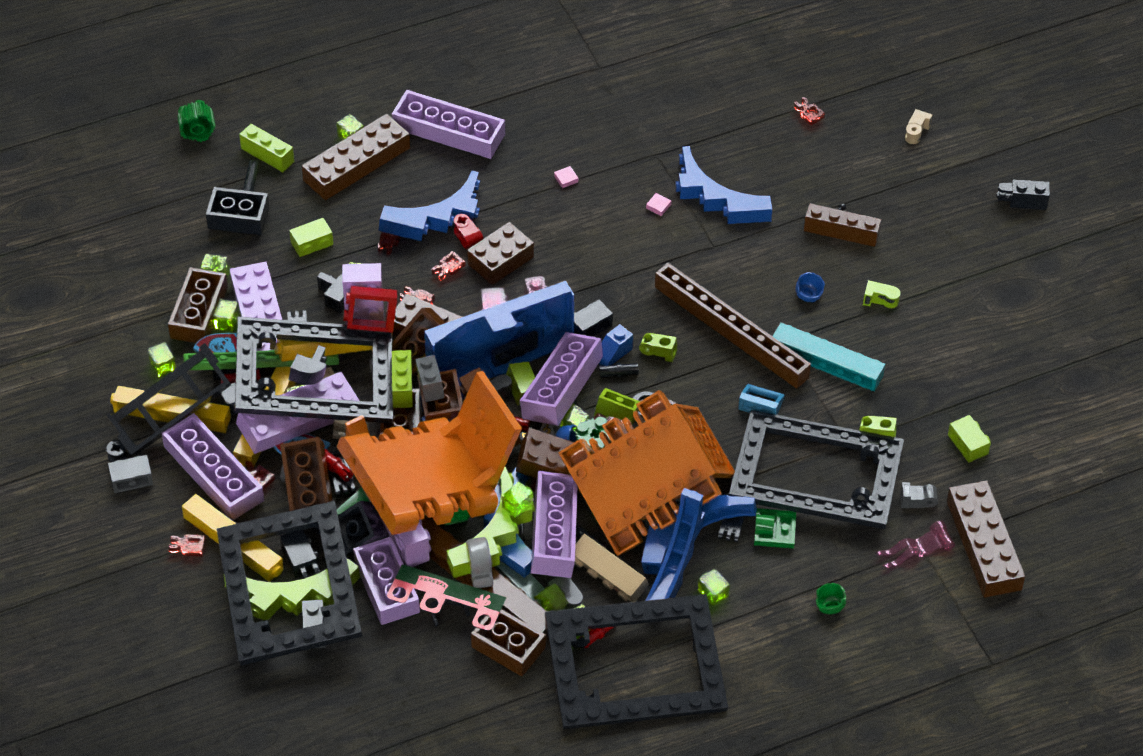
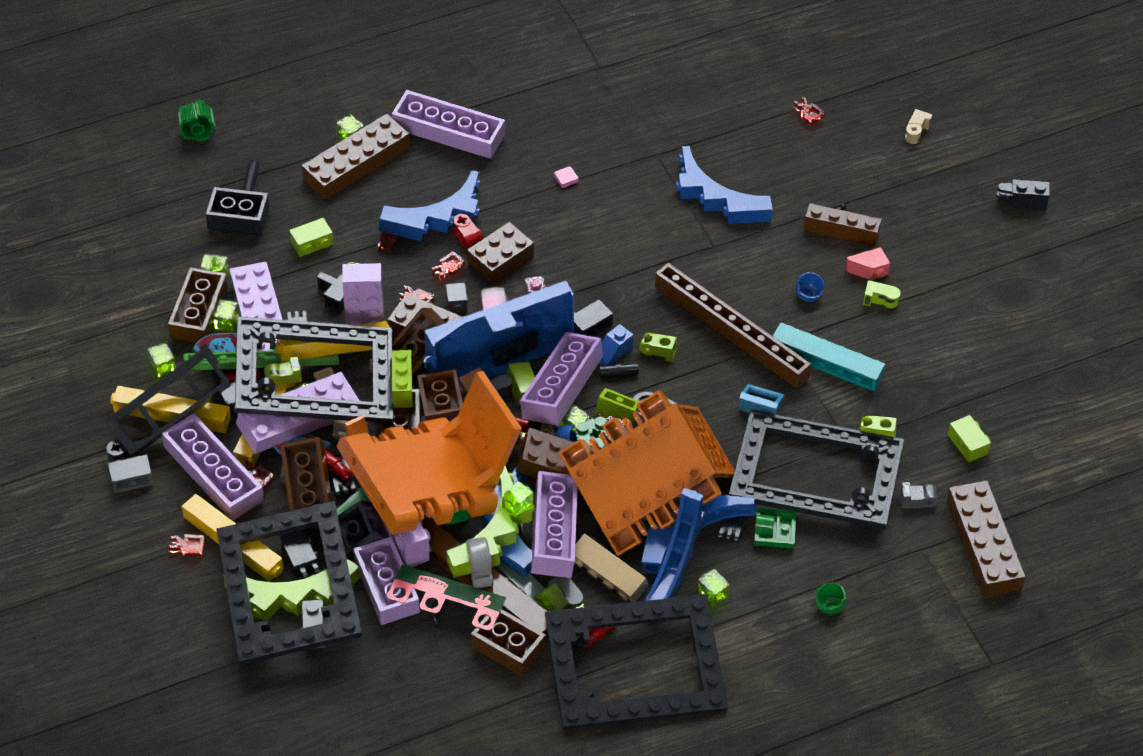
lime brick [240,124,294,172] -> none
brick [288,345,327,385] -> none
red window [343,286,397,333] -> none
dark grey brick [415,355,444,402] -> none
bright pink tile [646,193,671,216] -> none
clear pink flag [876,521,955,569] -> none
none -> lime leg [263,357,302,386]
none -> brick [446,283,468,313]
none -> coral slope [845,247,890,280]

